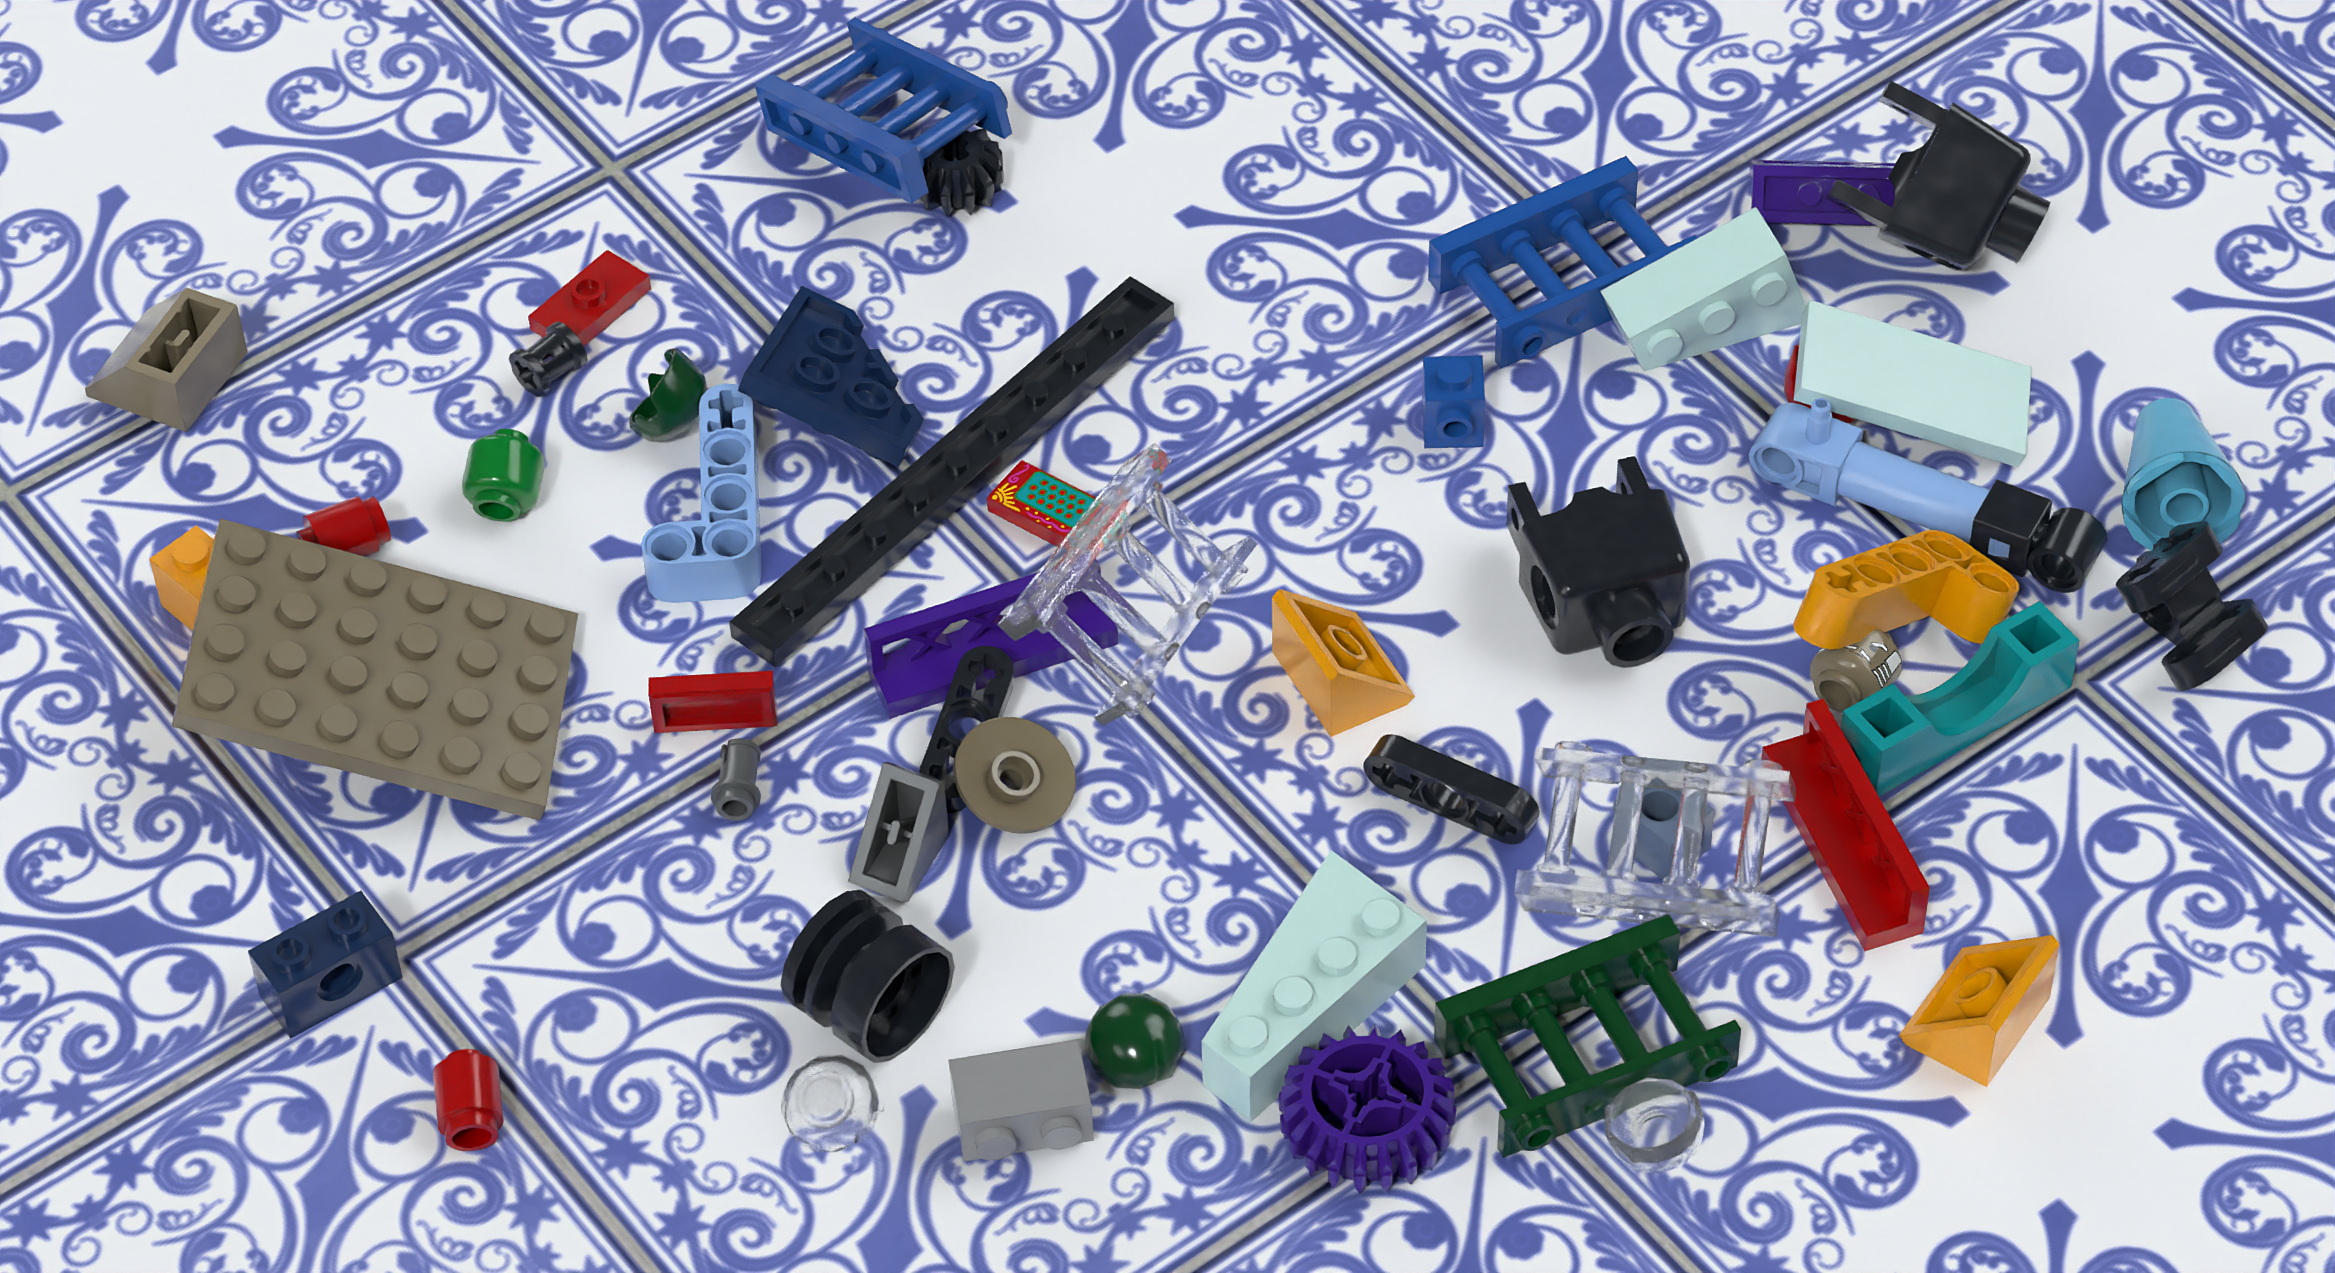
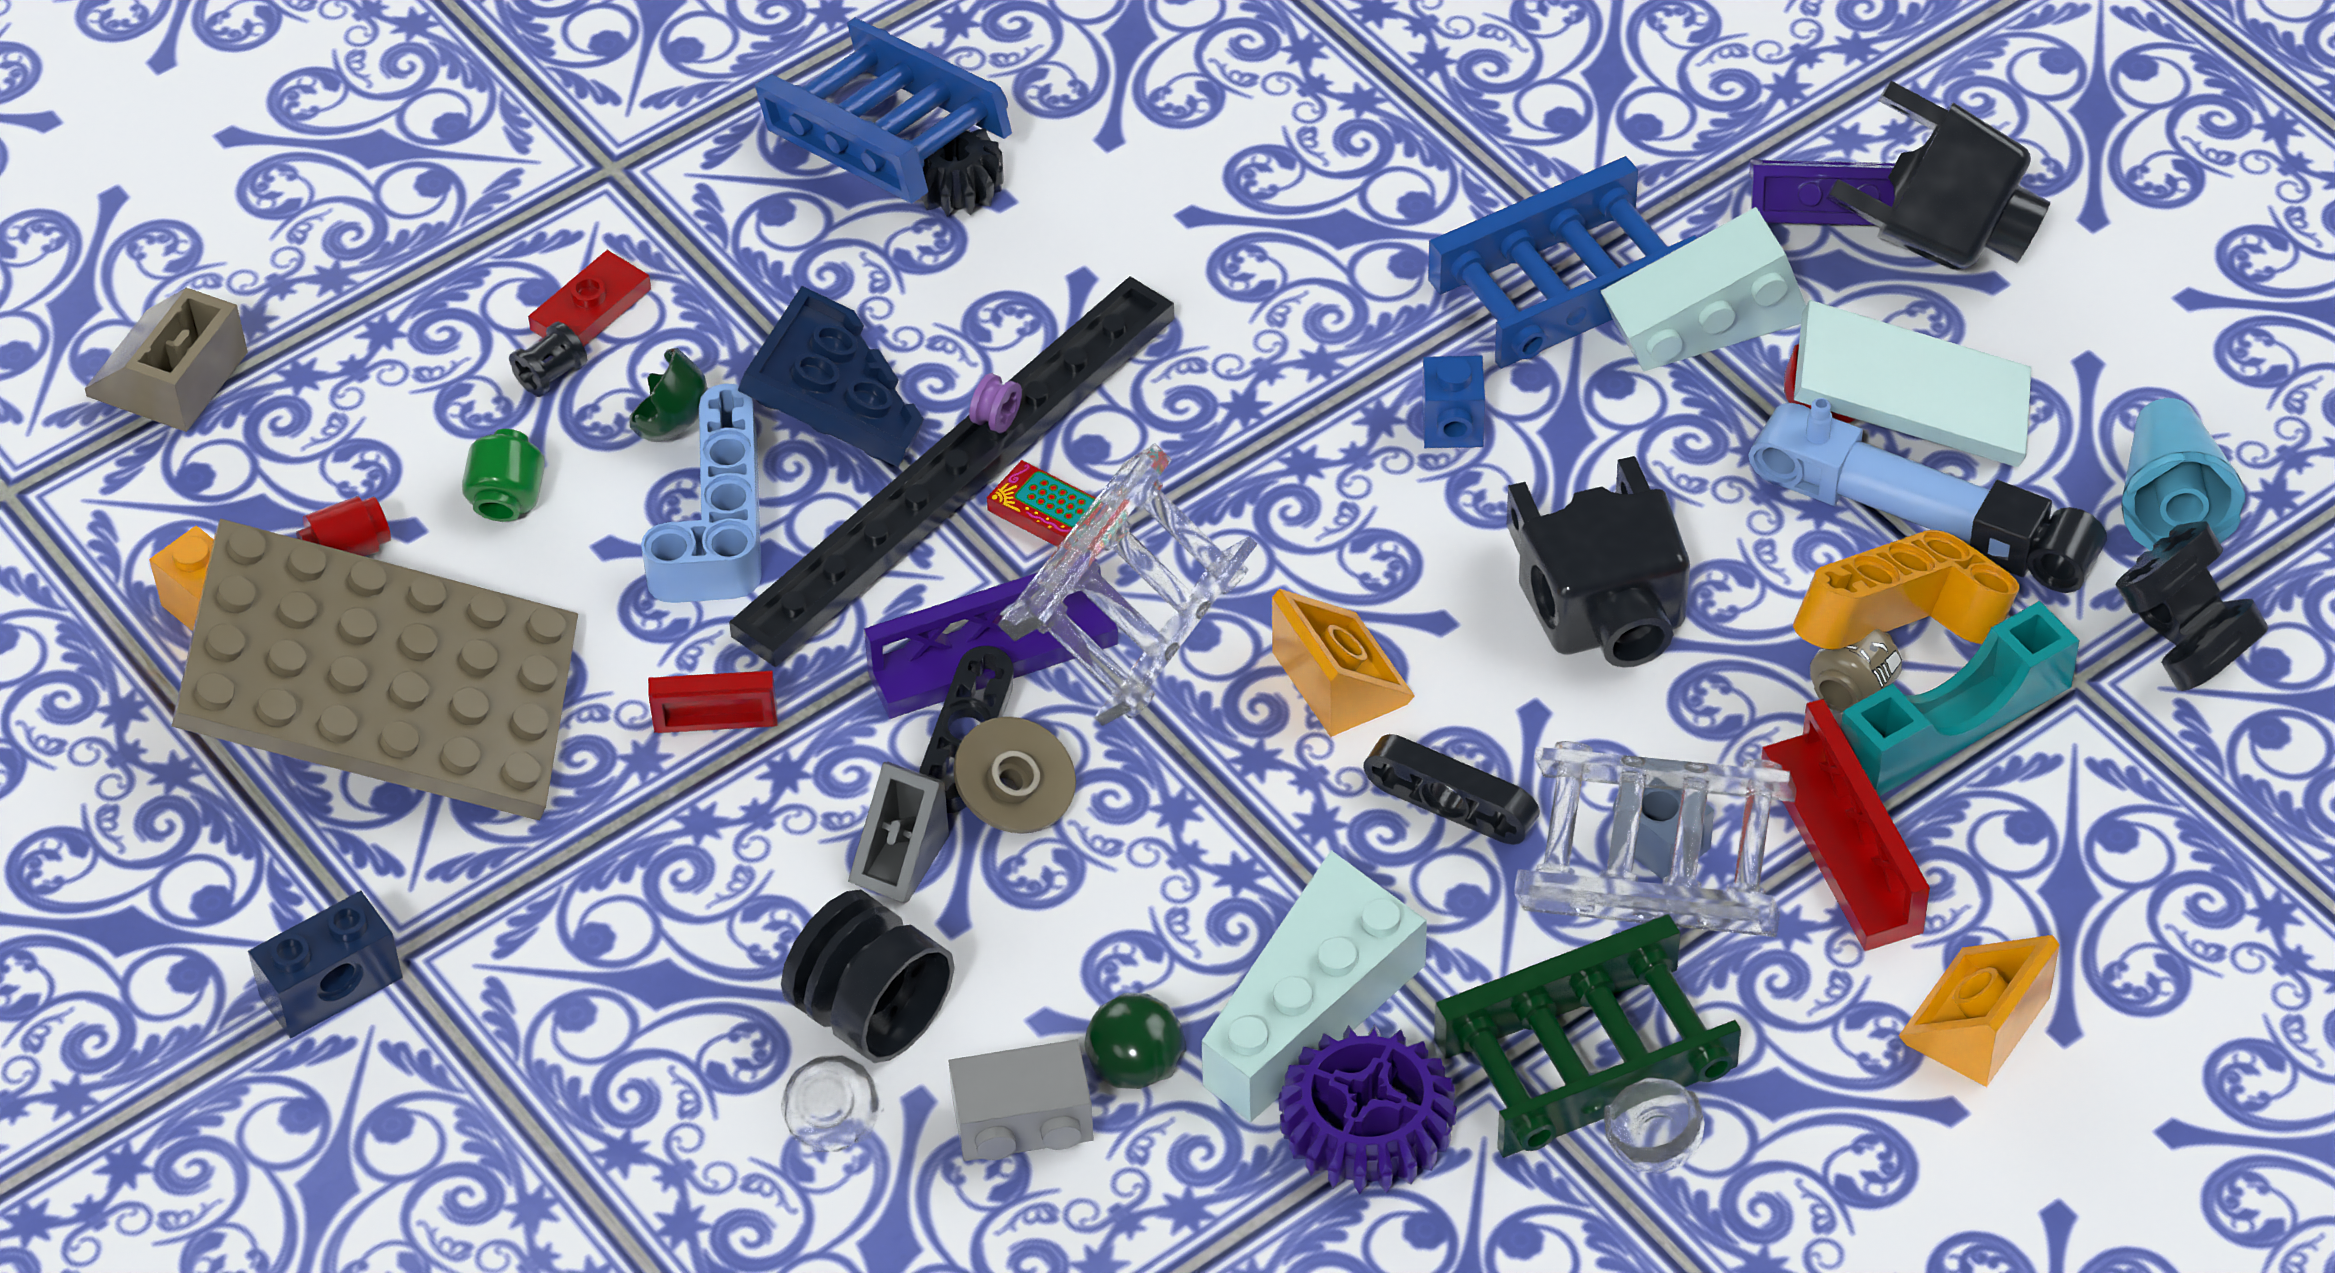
red brick [433,1049,504,1151] -> none
dark grey pin [711,738,761,821] -> none
none -> medium lavender bush [969,373,1022,433]

